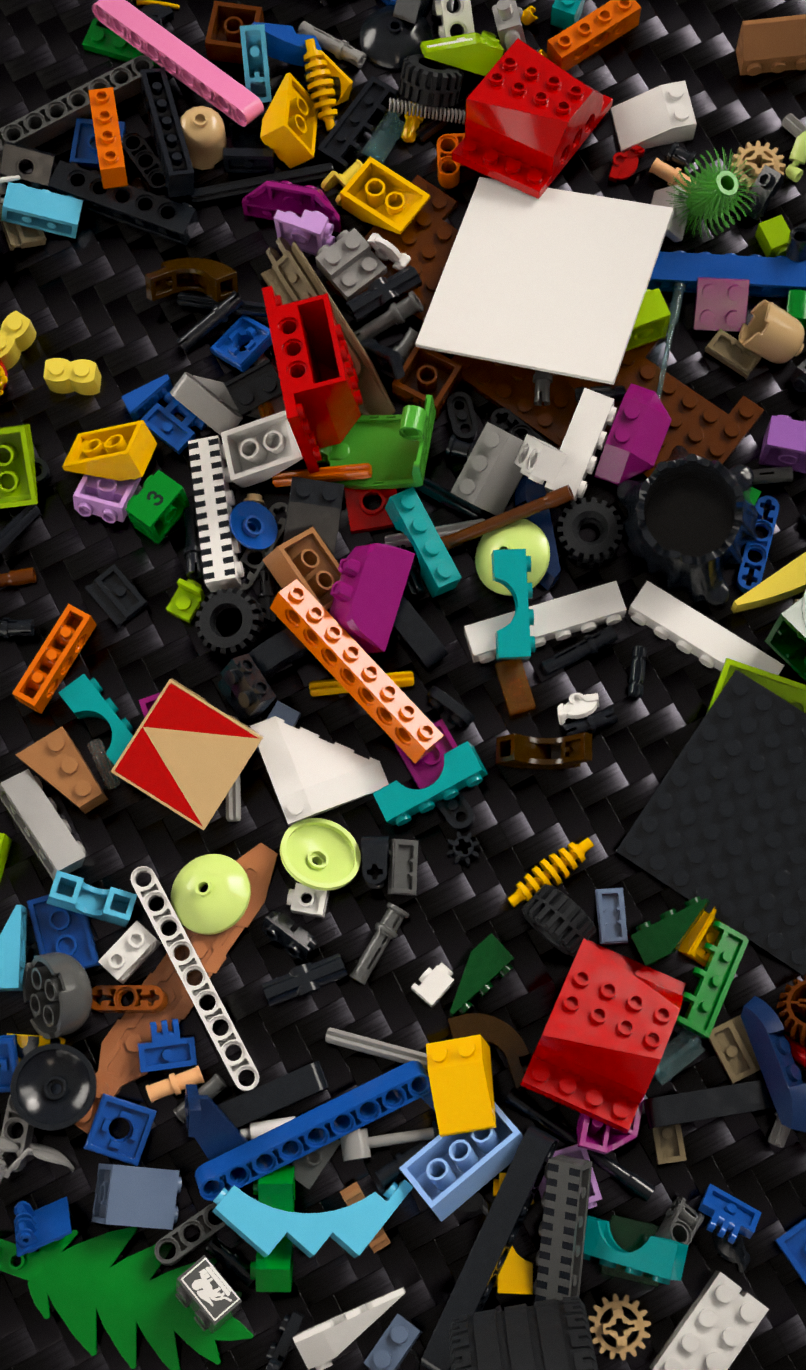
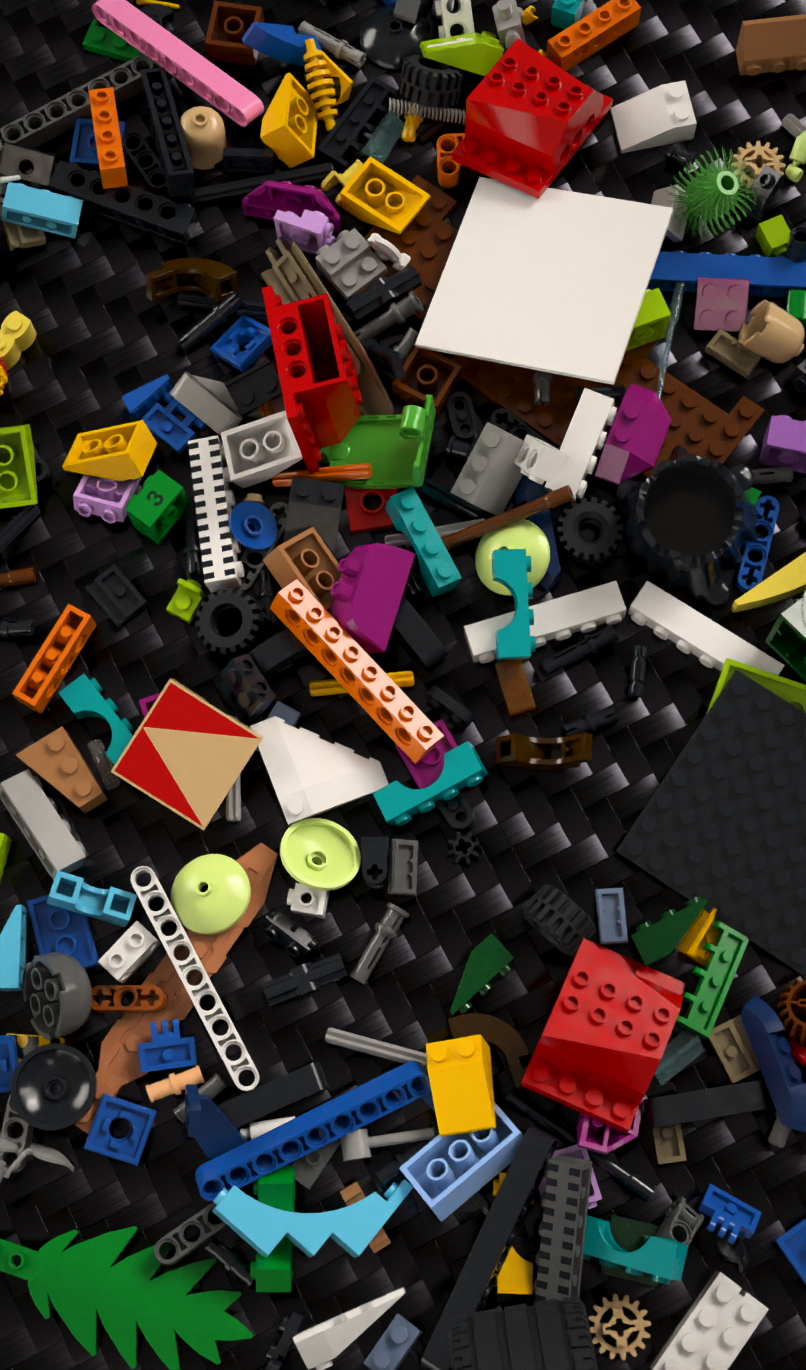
blue hinge [14,1196,72,1257] -> none
light yellow brick [43,358,102,395] -> none
sand blue slope [91,1163,182,1230] -> none
dark grey brick [175,1255,242,1334] -> none
medium azure slope [240,24,272,103] -> none
white brick [411,963,454,1008] -> none
yellow piece [507,837,594,907] -> none
white piece [557,693,599,725] -> none
red piece [608,145,645,183] -> none
light nougat pin [649,158,700,193] -> none

